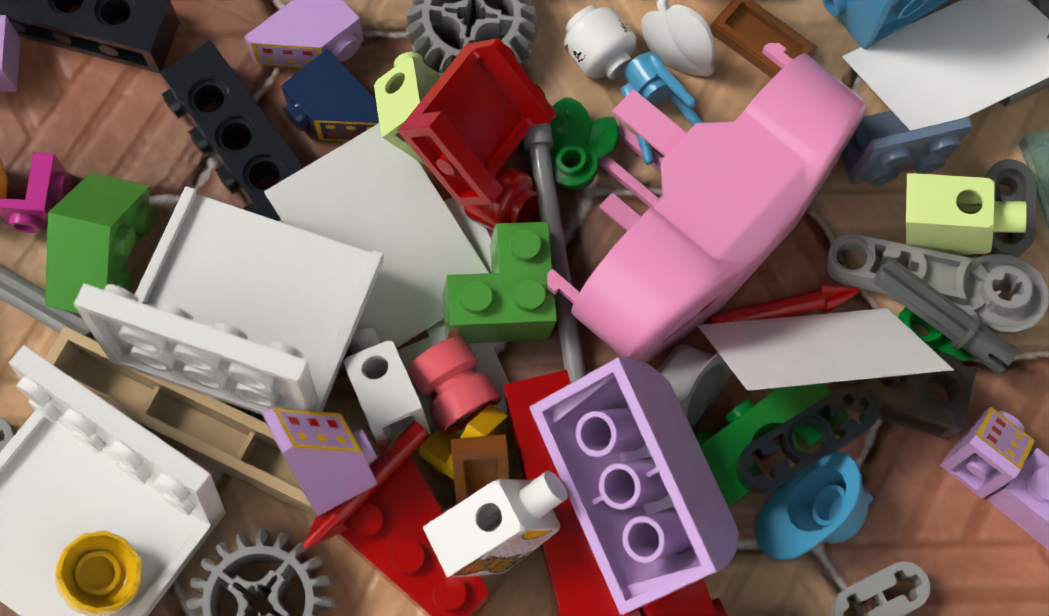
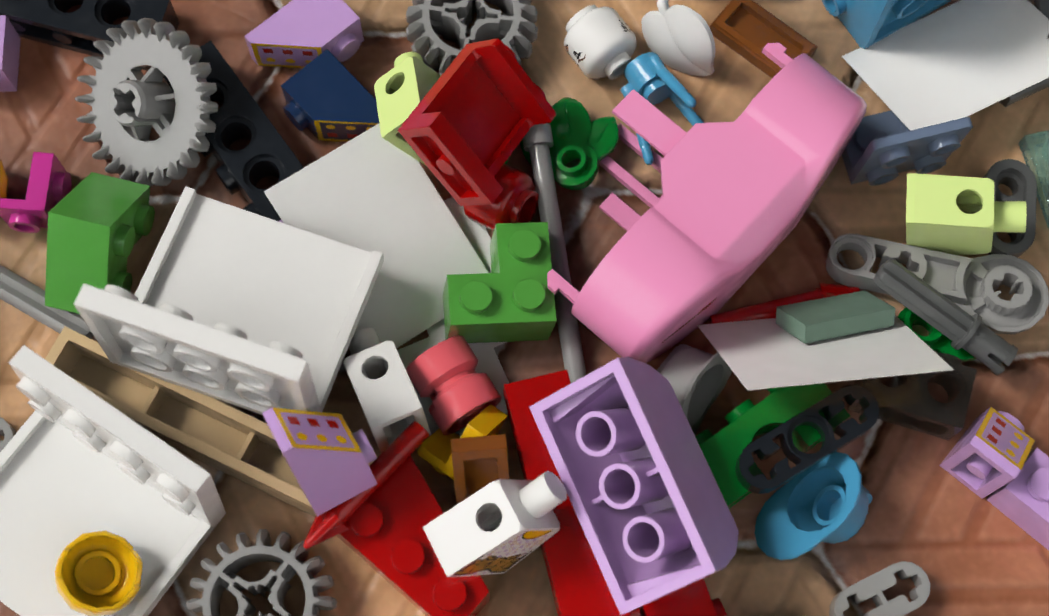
none -> light grey gear [75,18,218,187]
none -> sand green tile [776,290,896,344]

